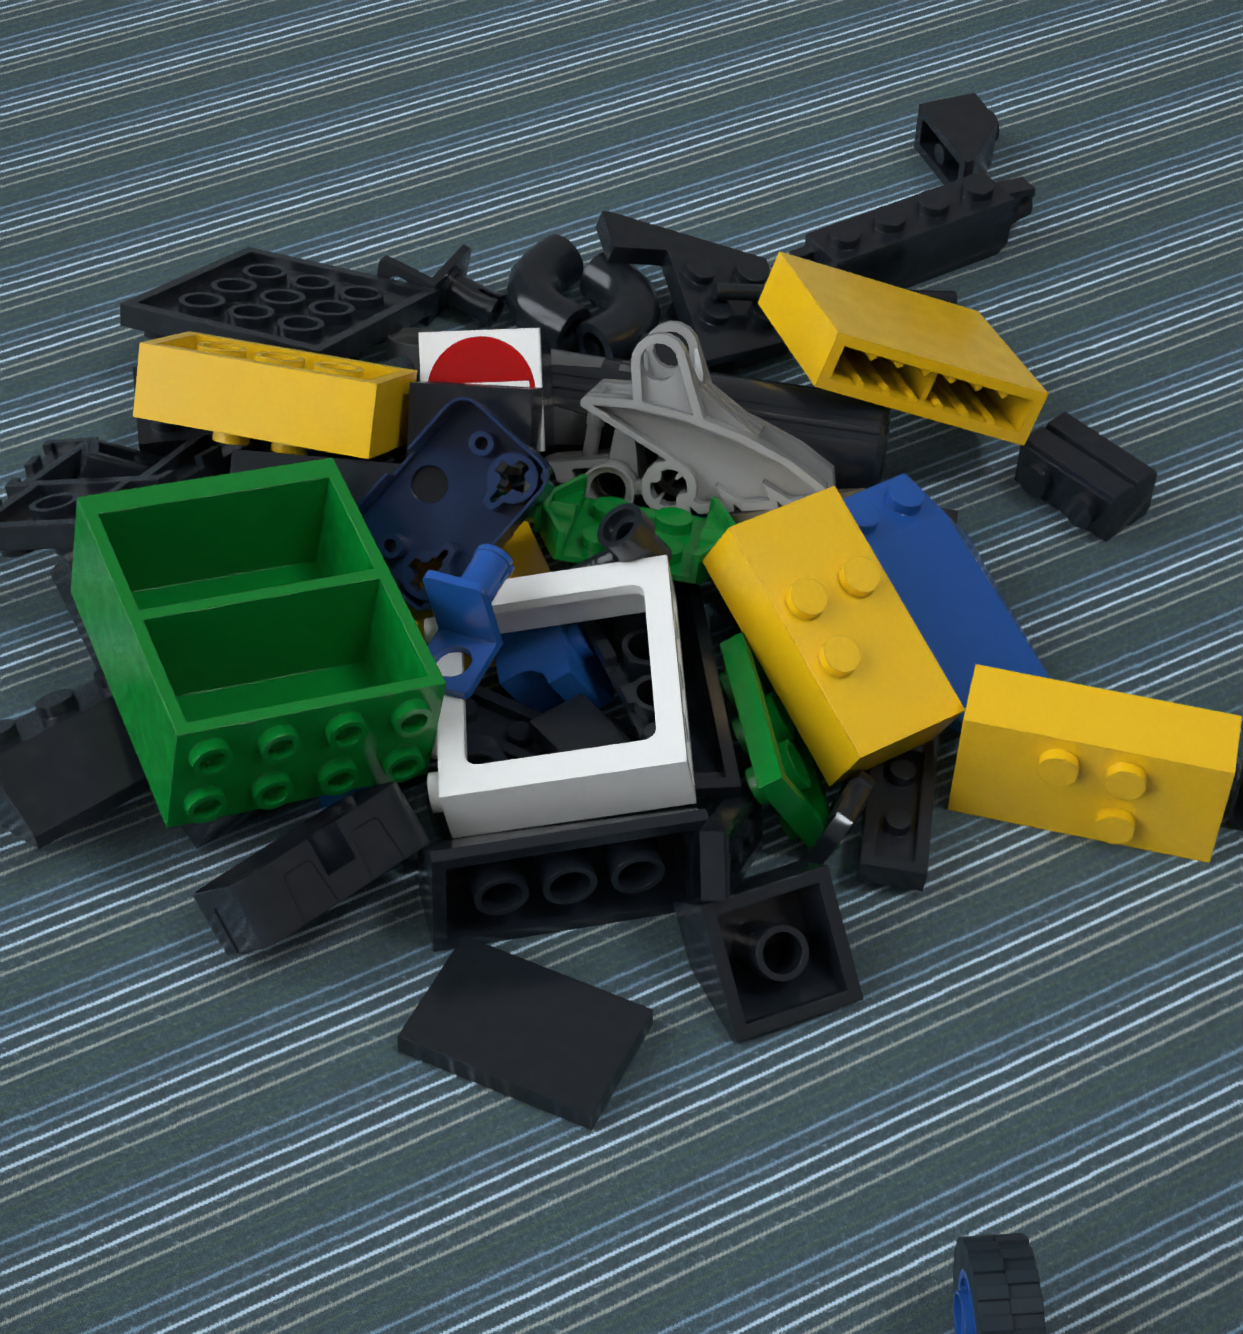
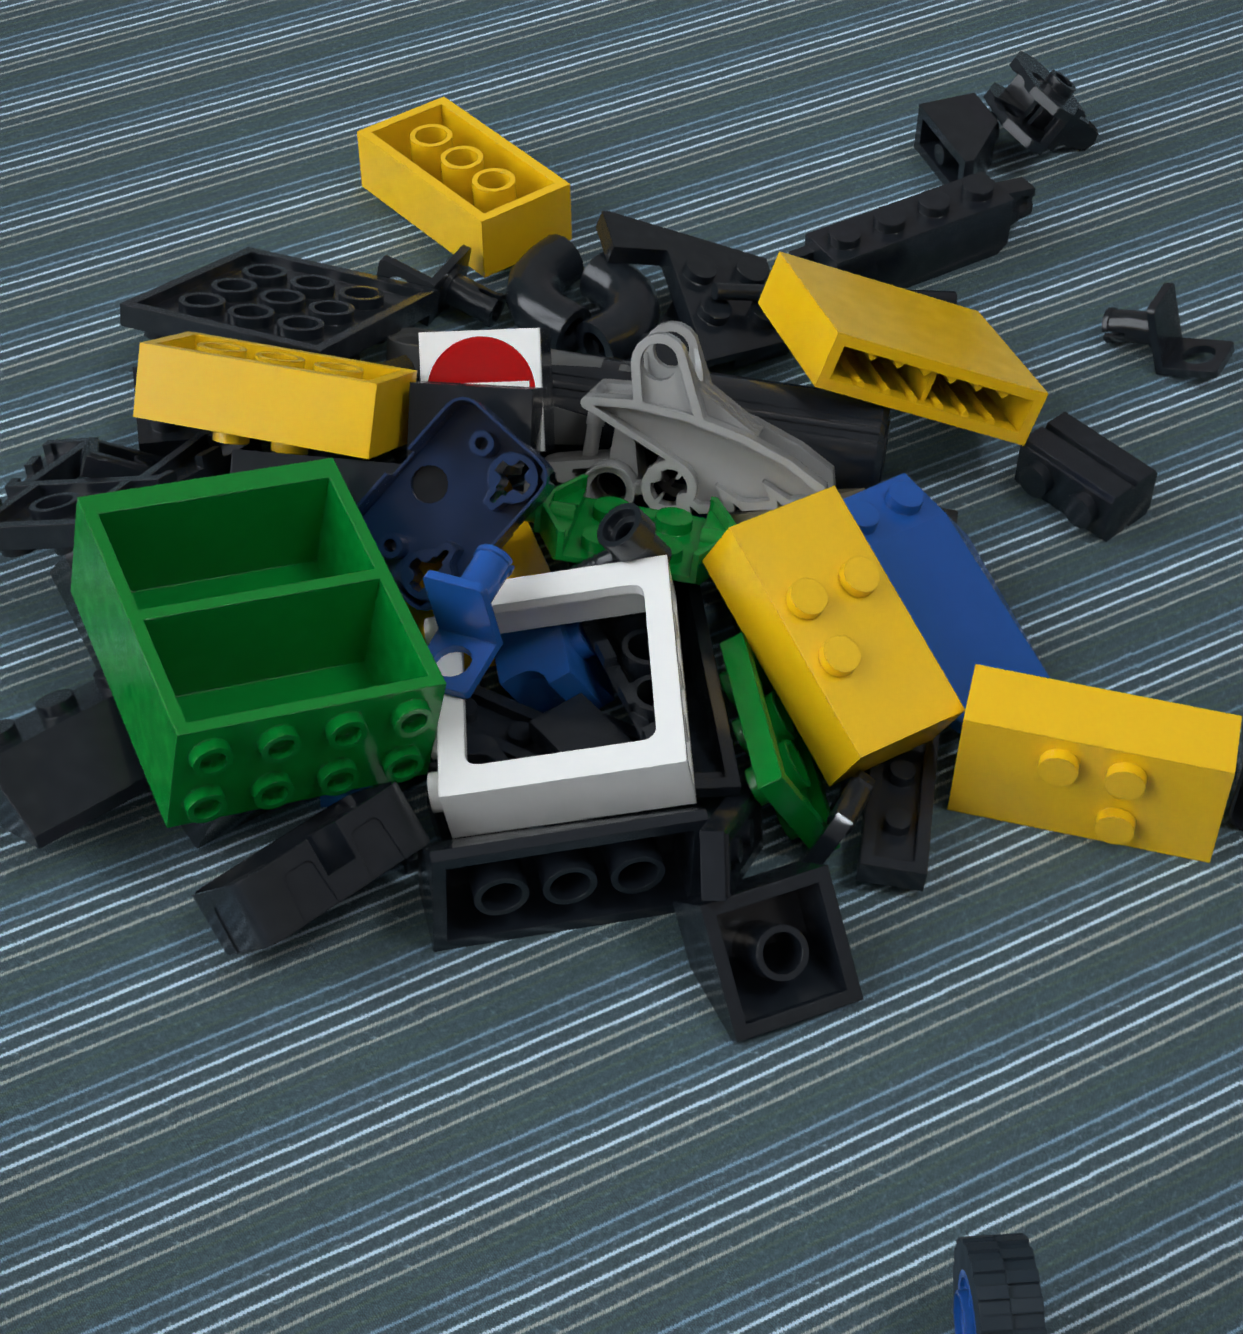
black tile [397,935,654,1130] -> none
none -> yellow brick [357,96,572,278]
none -> black hinge [983,50,1099,155]
none -> black bracket [1102,282,1235,379]

